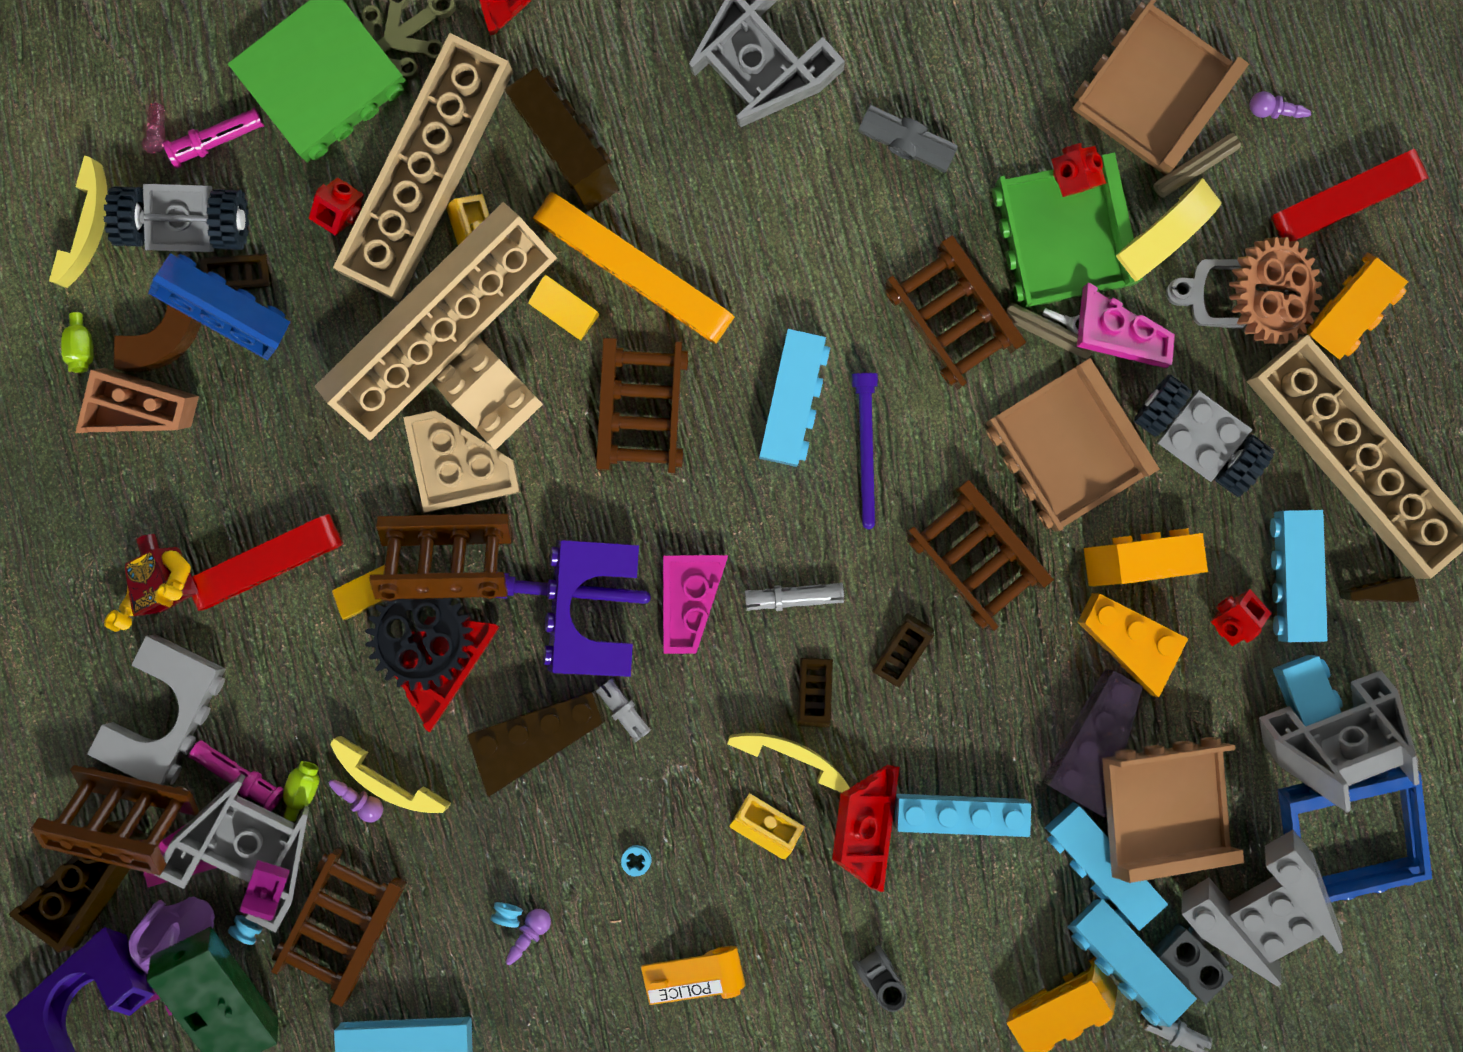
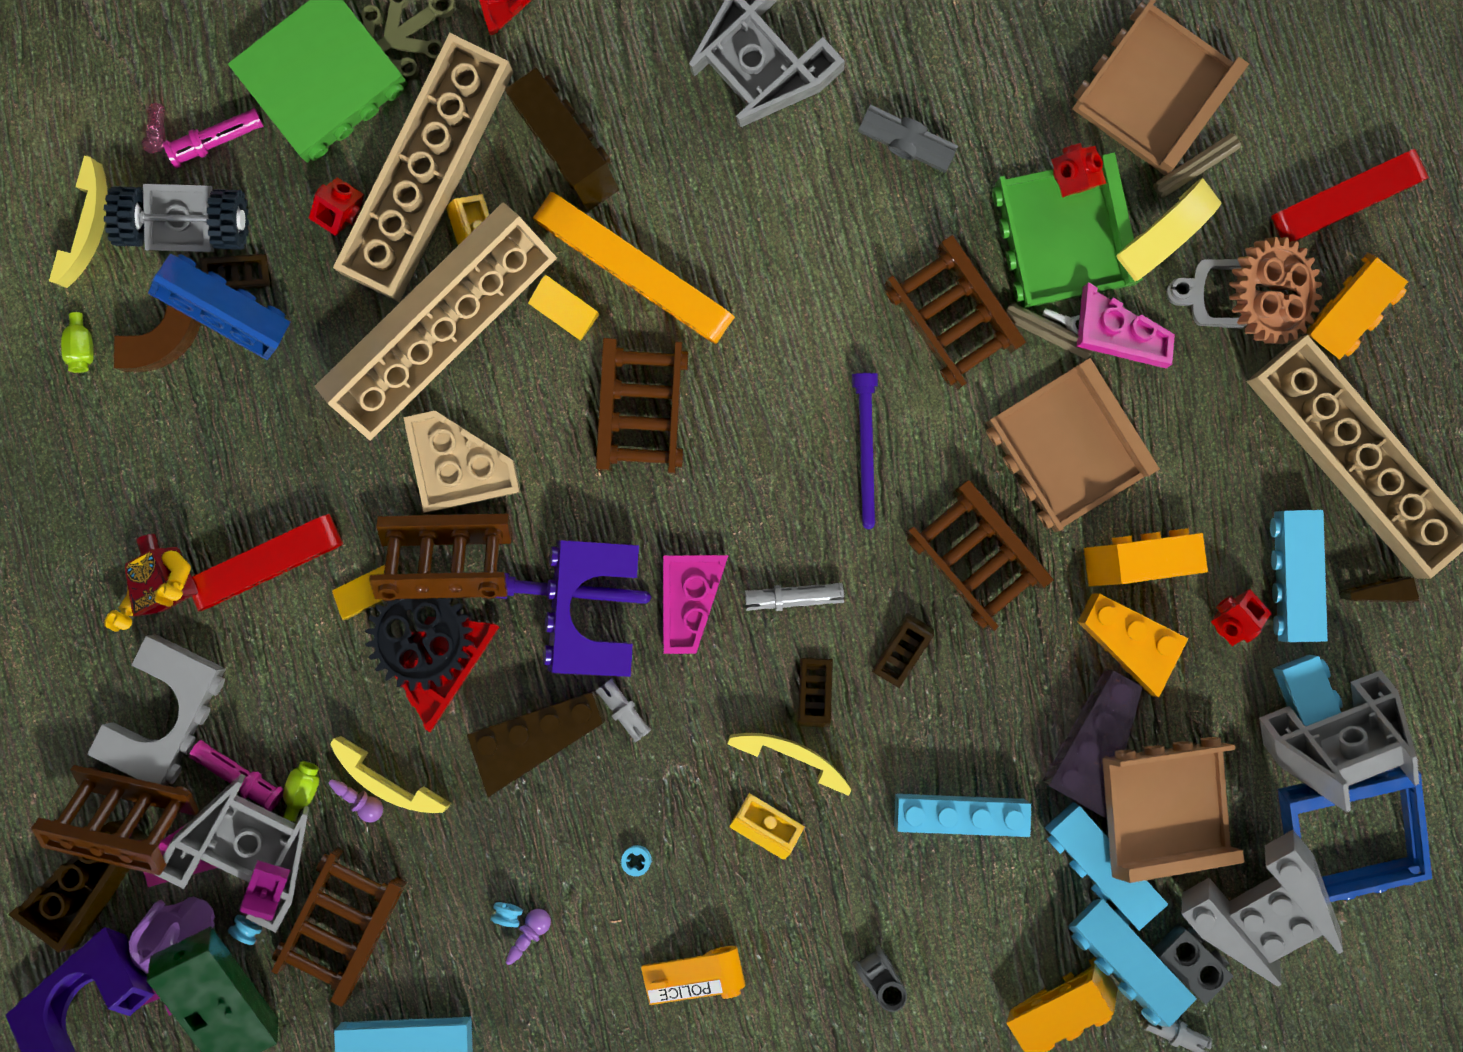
nougat wedge [75,368,199,433] -> none
tan bracket [432,336,543,450] -> none
medium azure brick [759,329,830,467] -> none
red wing [832,765,900,892] -> none
plate [1134,374,1275,497] -> none
medium lavender bar [1250,91,1311,119] -> none

